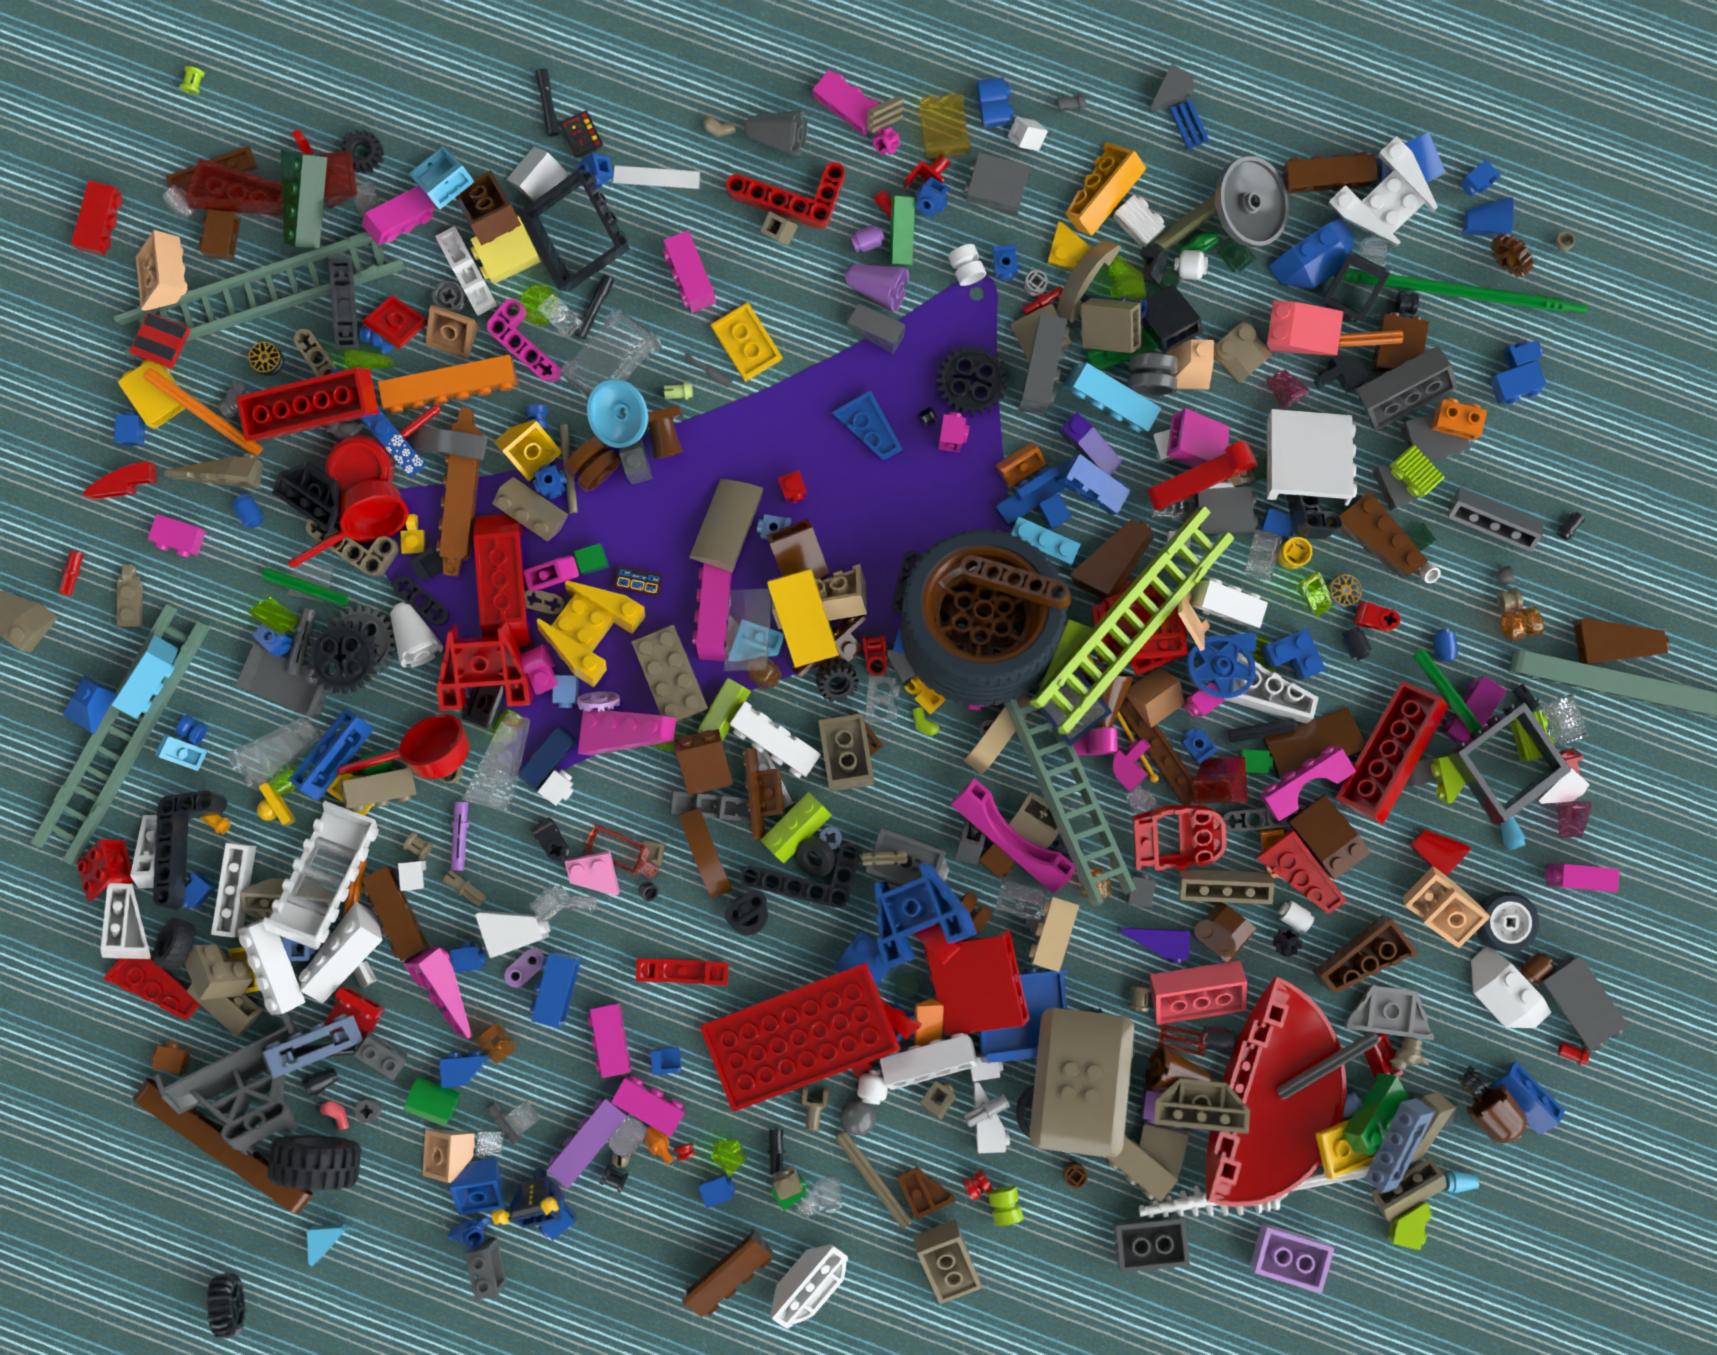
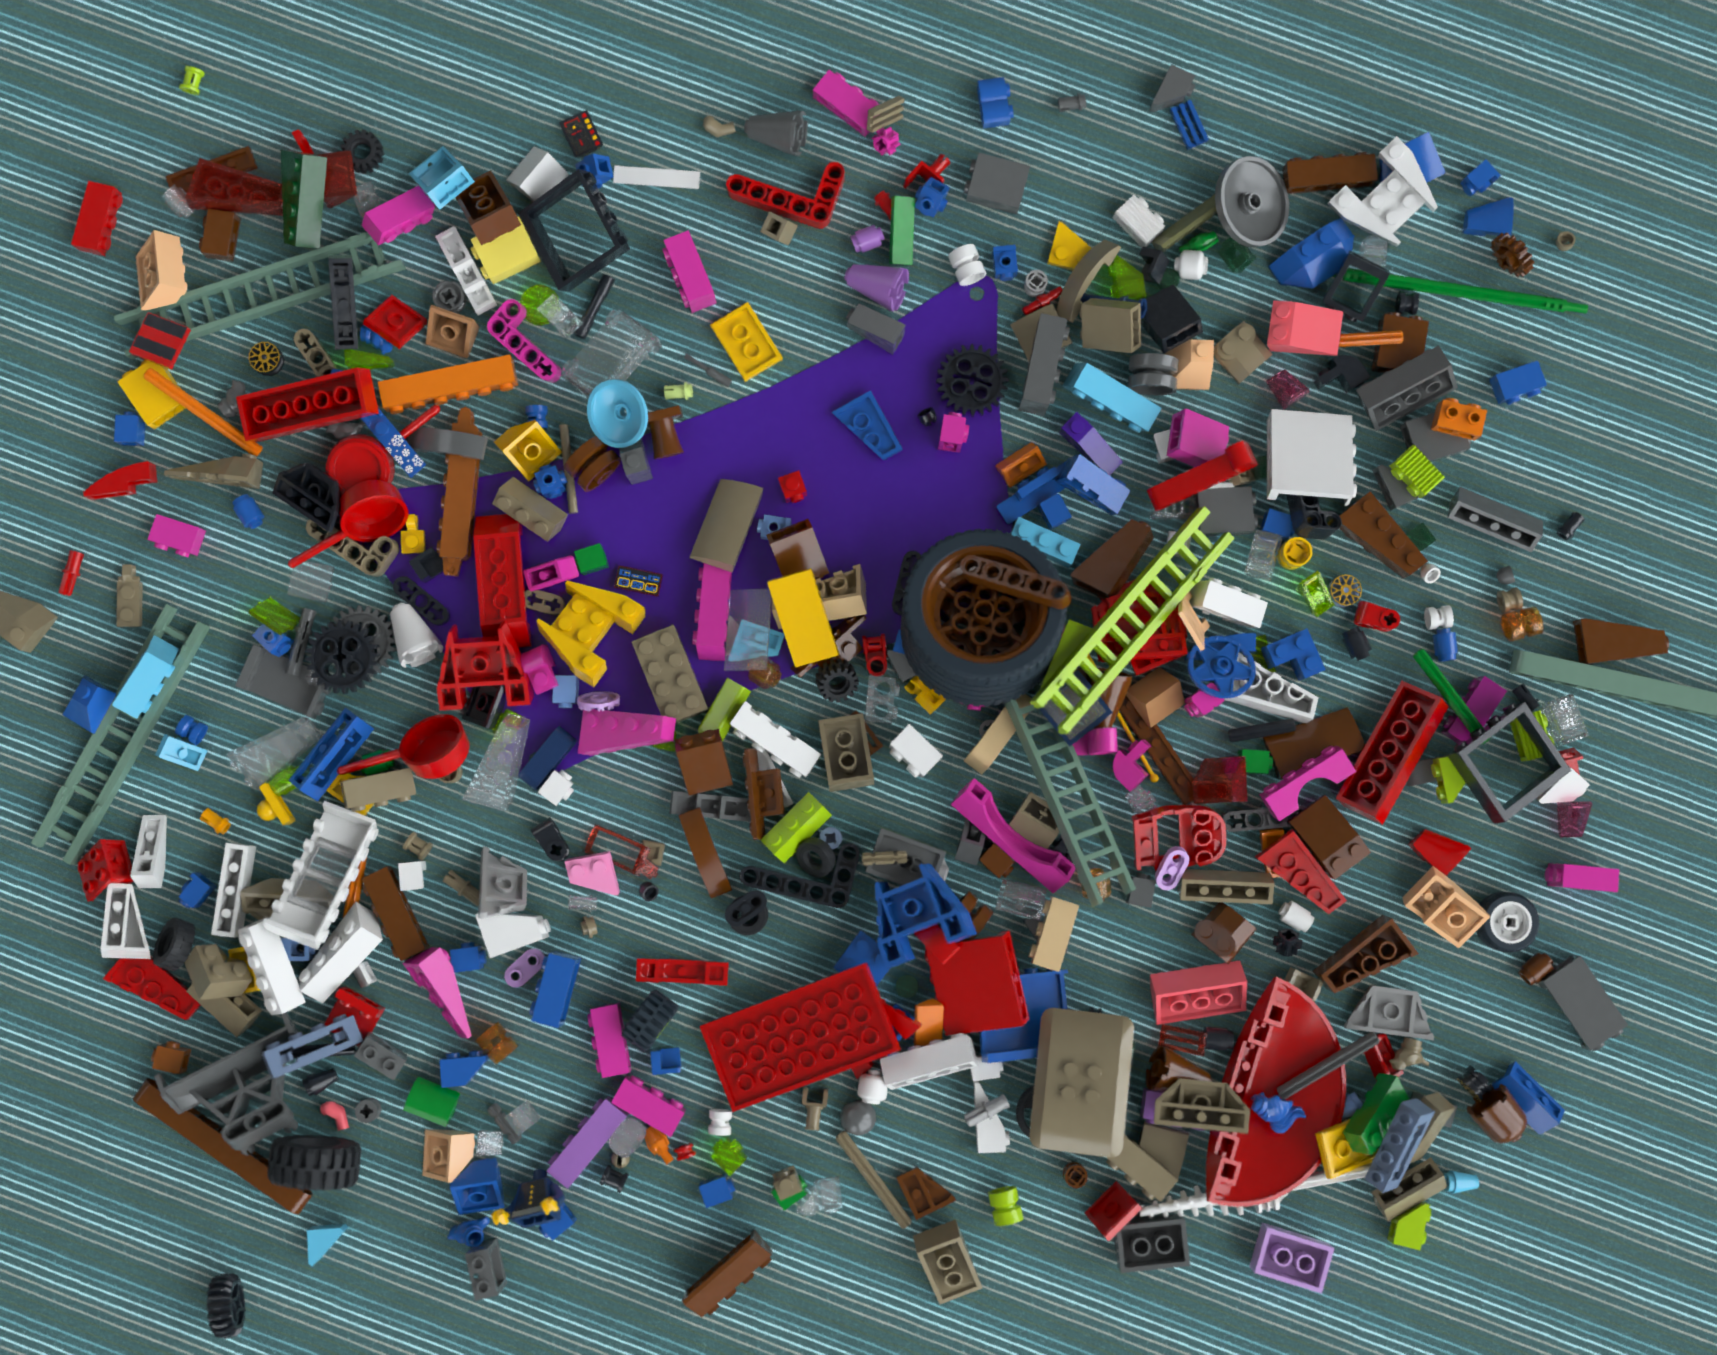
black beam [153,790,227,910] -> none
green axle [262,567,349,607] -> none
medium lavender pin [450,802,469,870] -> none
clear brick [530,886,570,922] -> none
black piece [535,68,560,137] -> none
black axle [767,1129,785,1175] -> none
white wedge [770,1244,848,1328] -> none
lime arm [912,707,940,736] -> none
clear yellow panel [919,93,970,159] -> none
dark tan brick [920,1081,956,1120] -> none
red wheel [961,1169,993,1201] -> none
white panel [1008,117,1048,151] -> none
light orange wedge [1065,142,1147,236] -> none
green tile [1085,329,1156,371] -> none
dark purple slope [1118,927,1190,963] -> none
dark tan bush [1129,986,1151,1012] -> none
blue brick [1180,728,1218,764] -> none
white wedge [1471,945,1551,1028] -> none
medium azure cone [1501,817,1526,850] -> none
blue brick [1503,340,1542,370] -> none
red pin [1557,1041,1590,1065] -> none
none -> light grey wing [478,846,527,919]
none -> dark tan plate [580,916,598,939]
none -> black wheel [621,989,678,1052]
none -> white wheel [708,1109,732,1136]
none -> white brick [889,724,943,778]
none -> red tile [1084,1181,1142,1241]
none -> lavender plate [1155,846,1189,890]
none -> blue hair [1251,1093,1306,1134]
none -> dark tan bracket [1285,967,1323,1002]
none -> white wheel [1424,605,1454,630]

